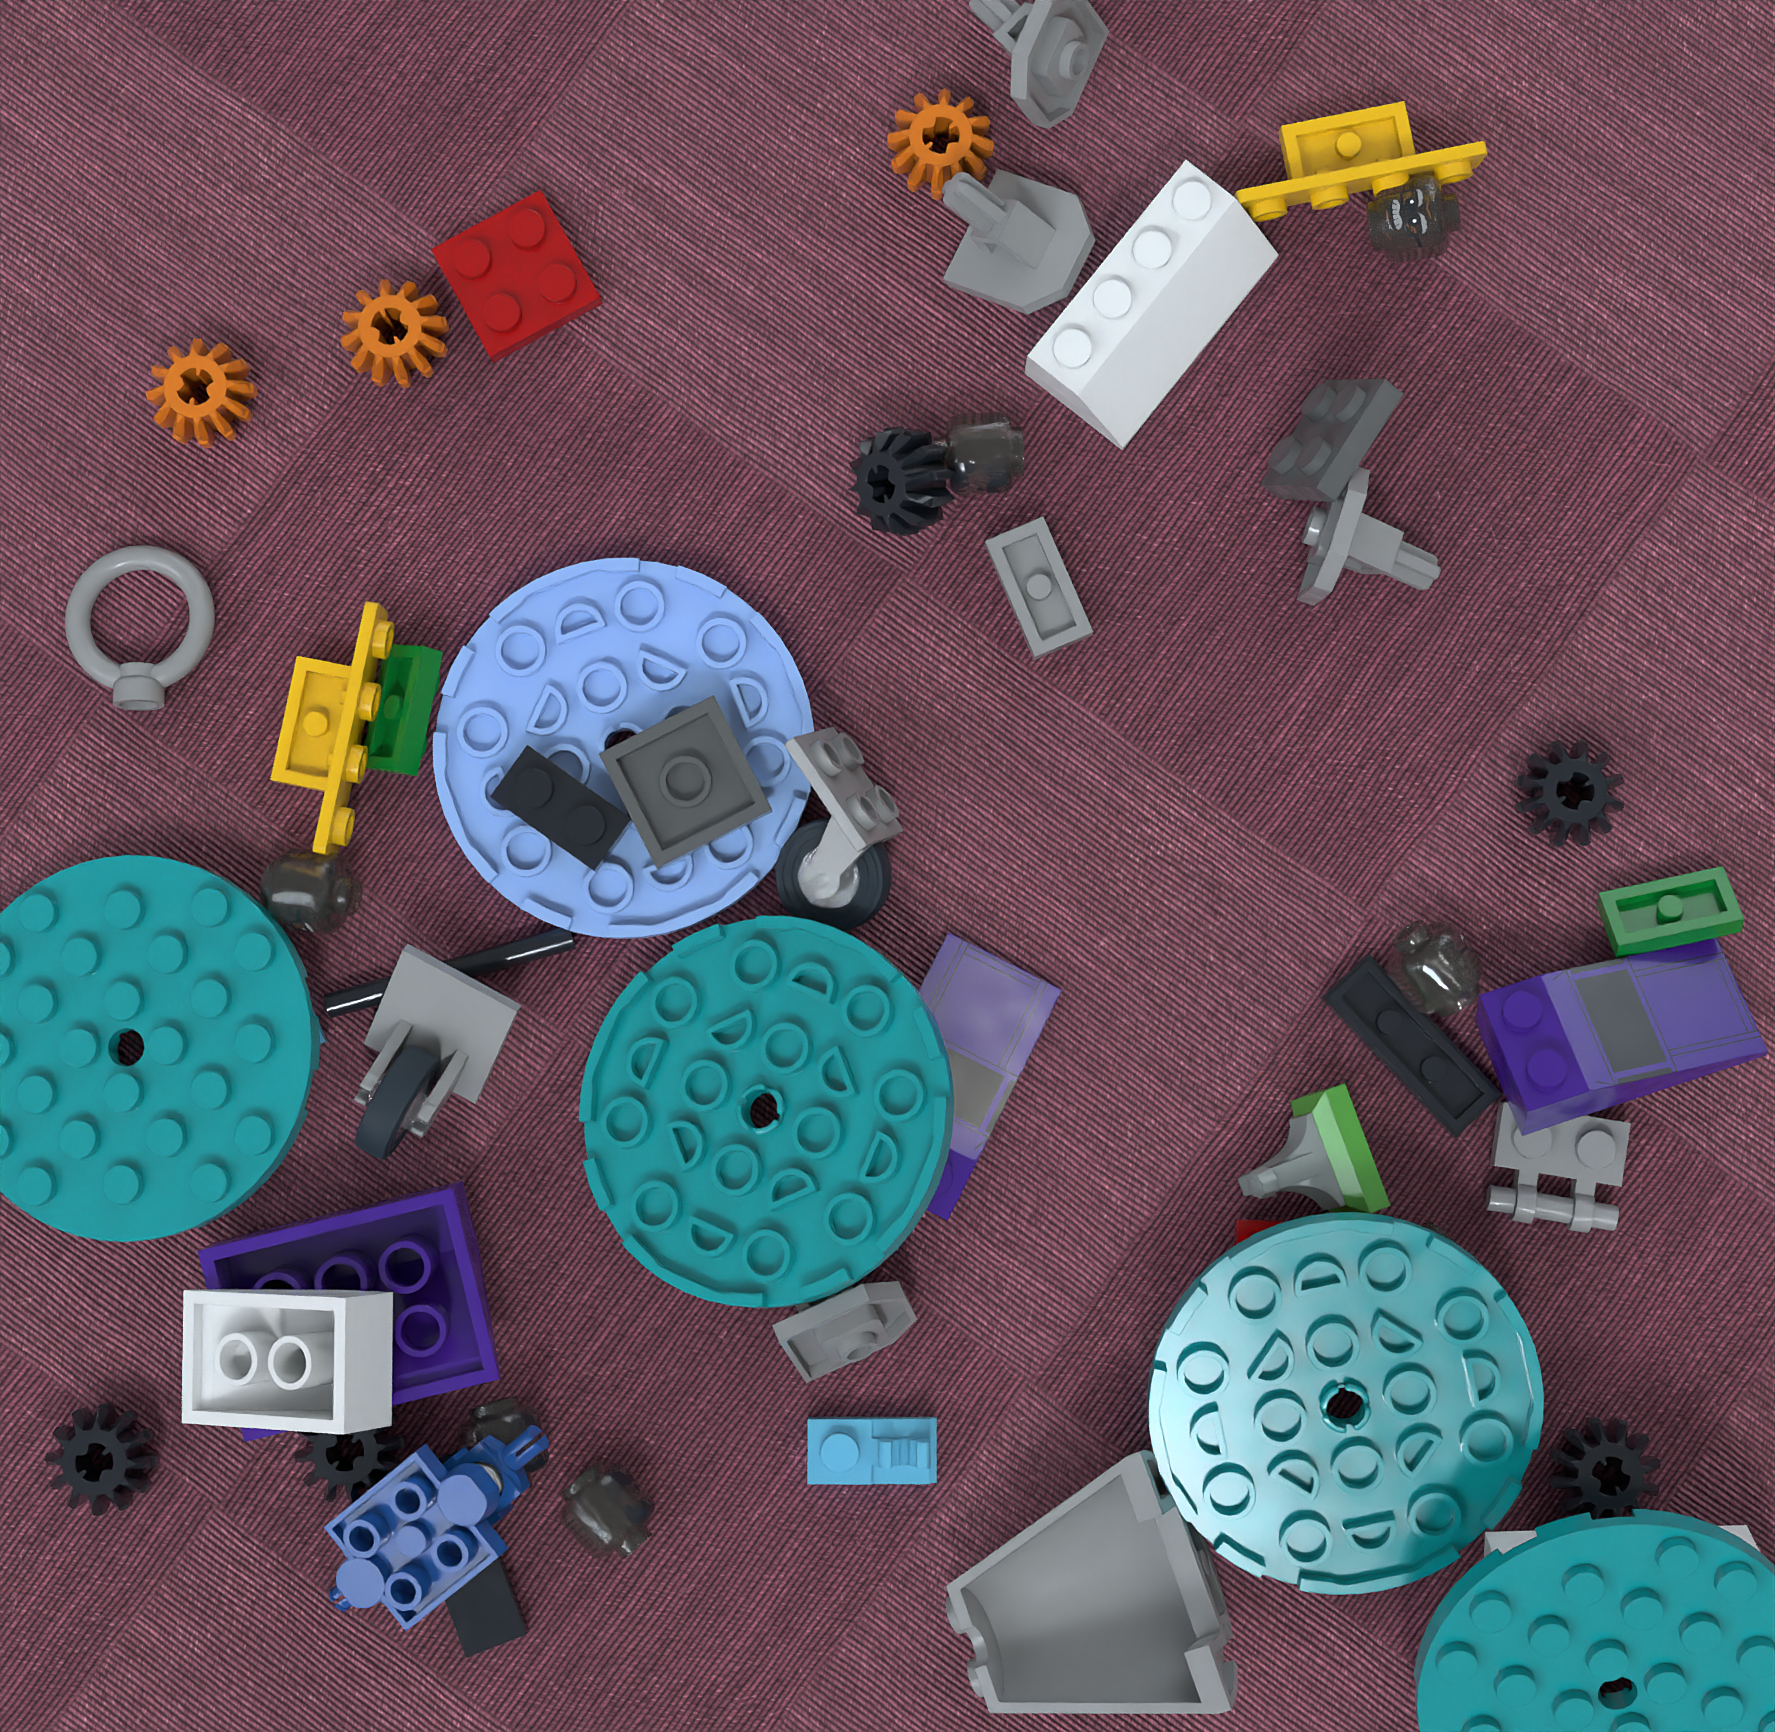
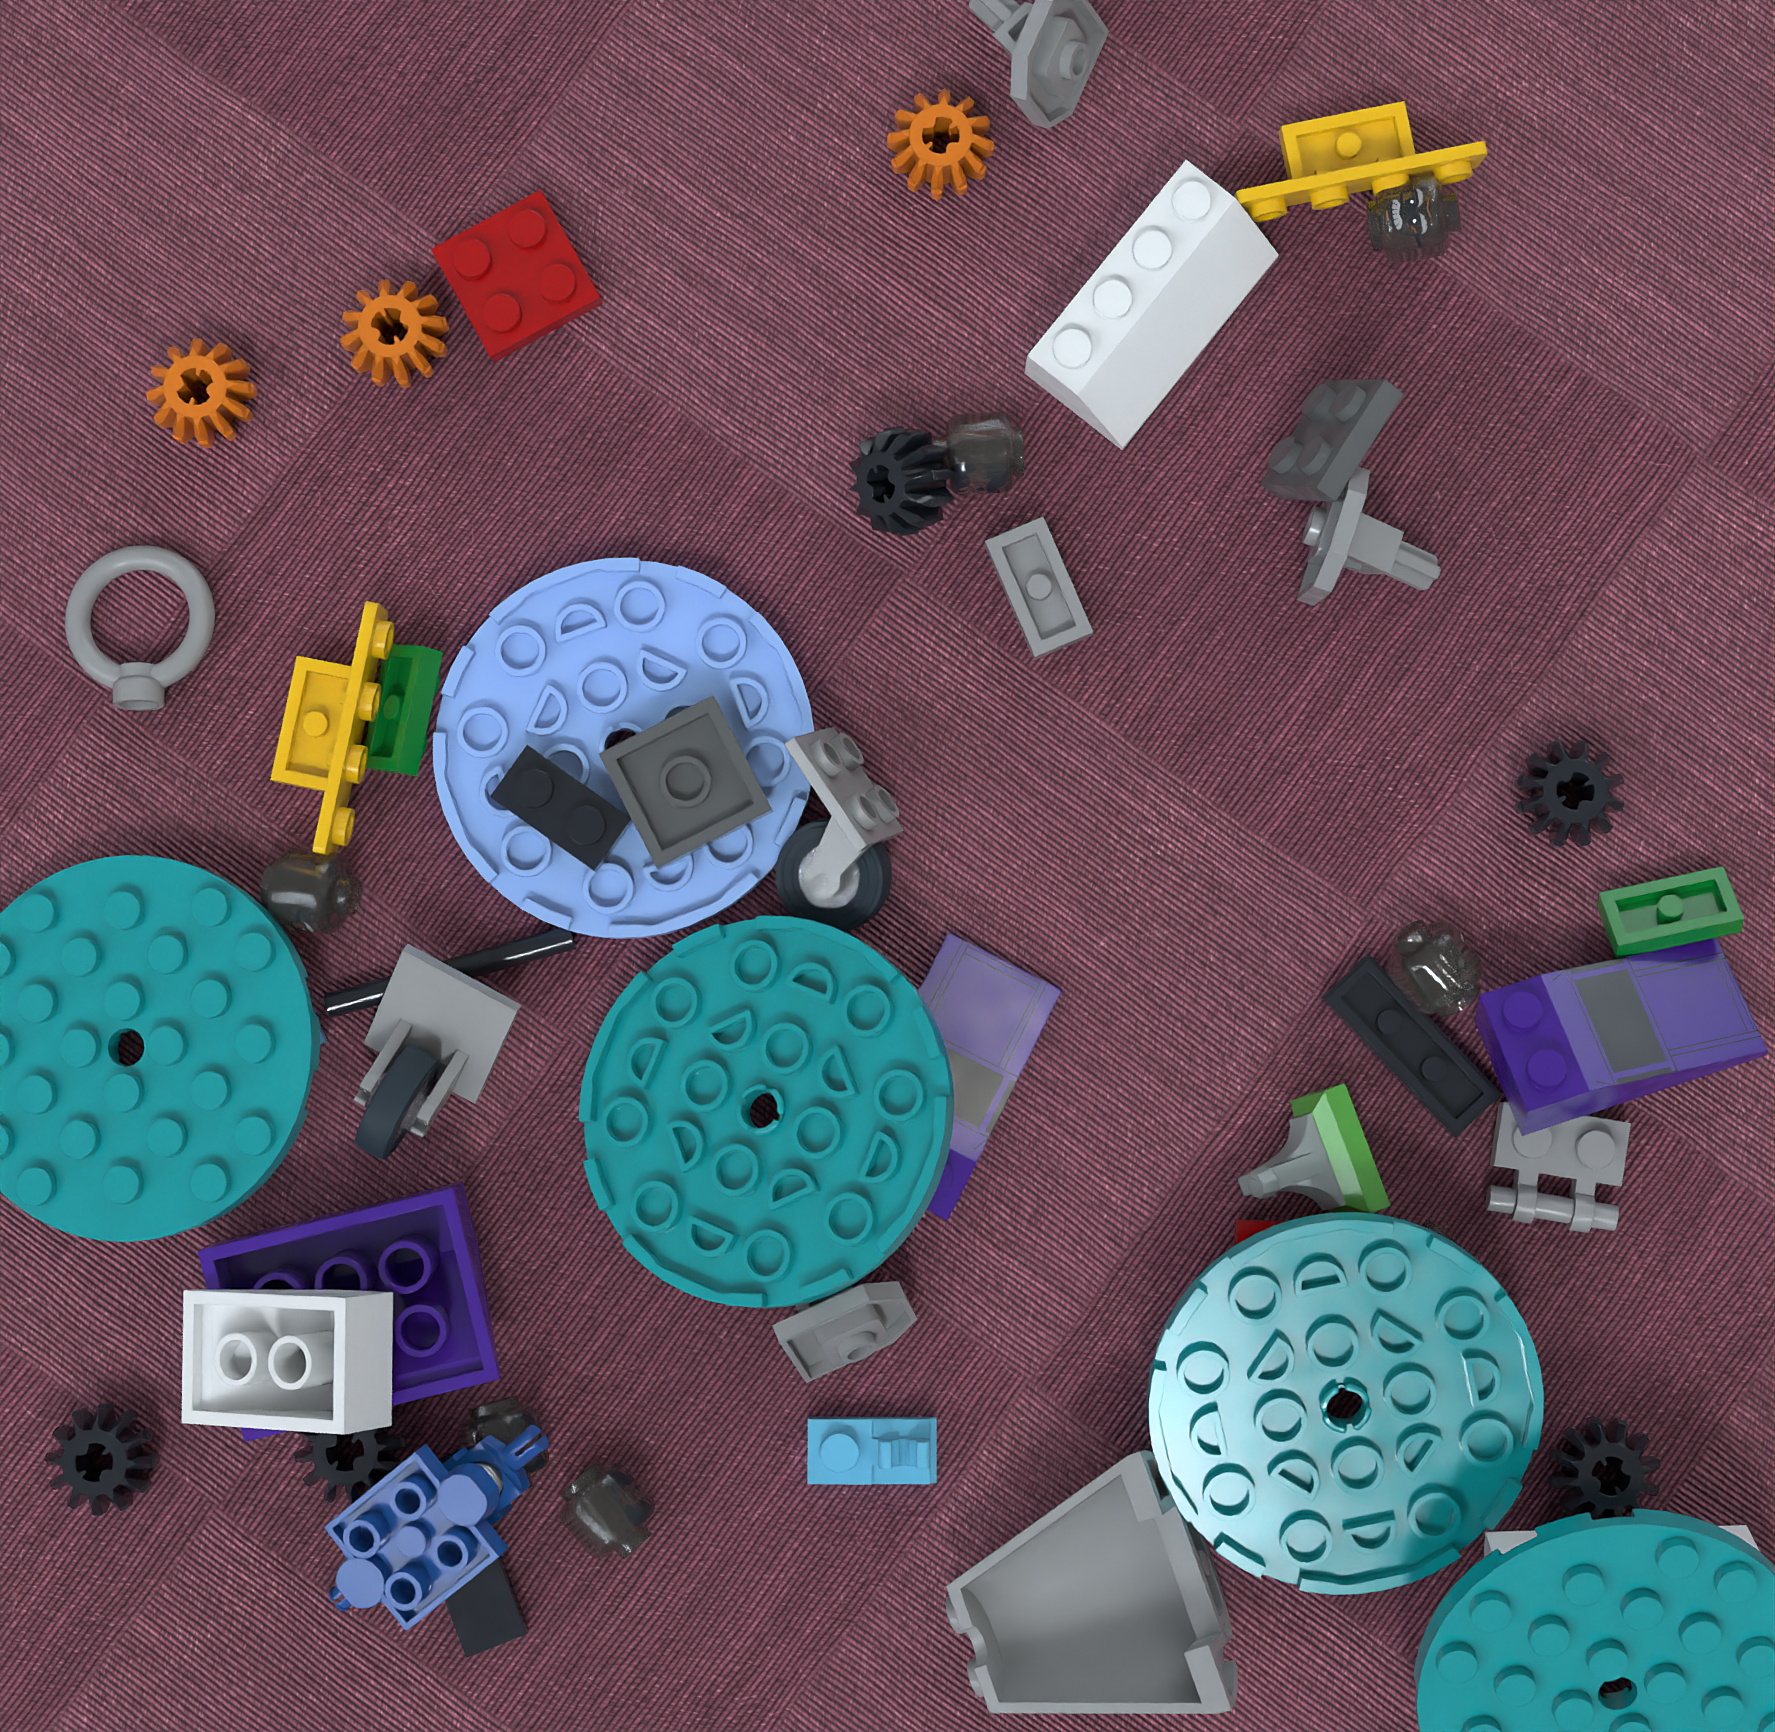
light grey piece [941,169,1096,315] -> none

